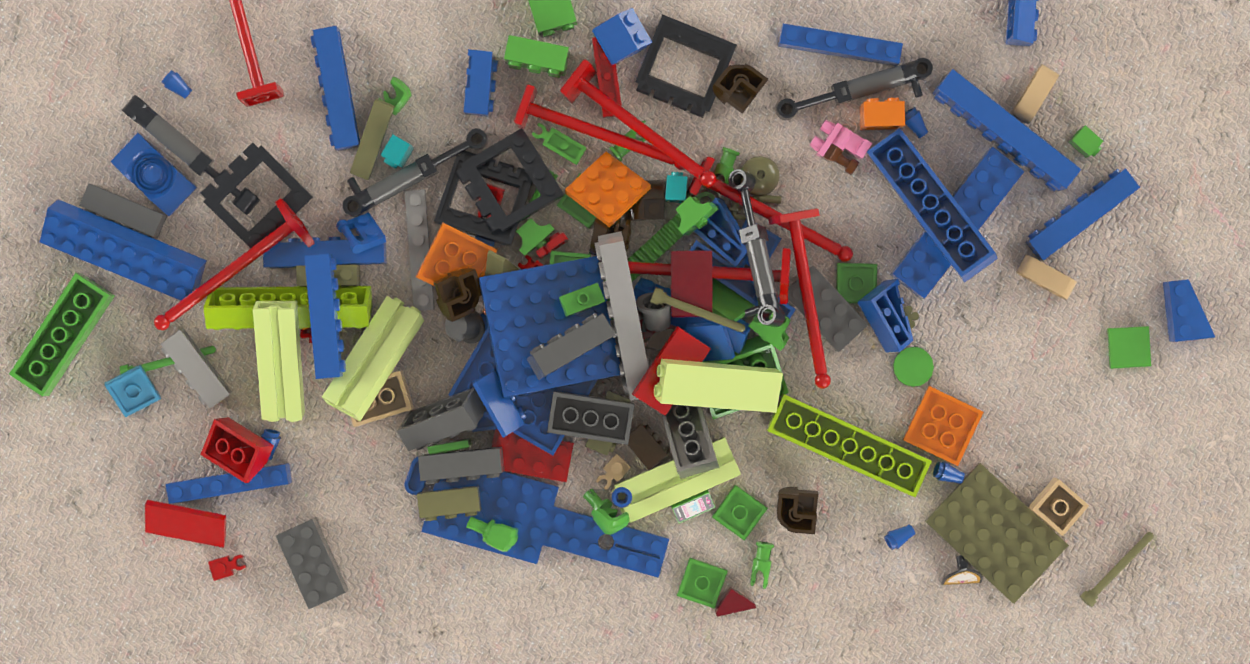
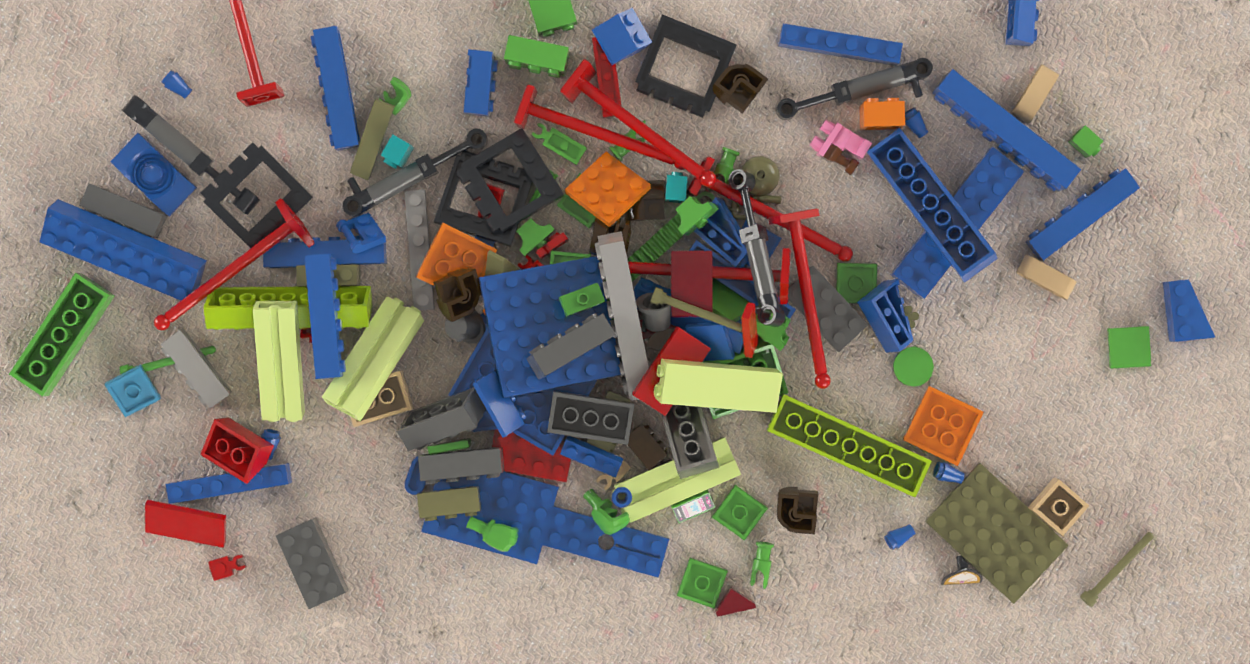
none -> blue plate [560,436,624,478]
none -> red tile [741,302,758,358]

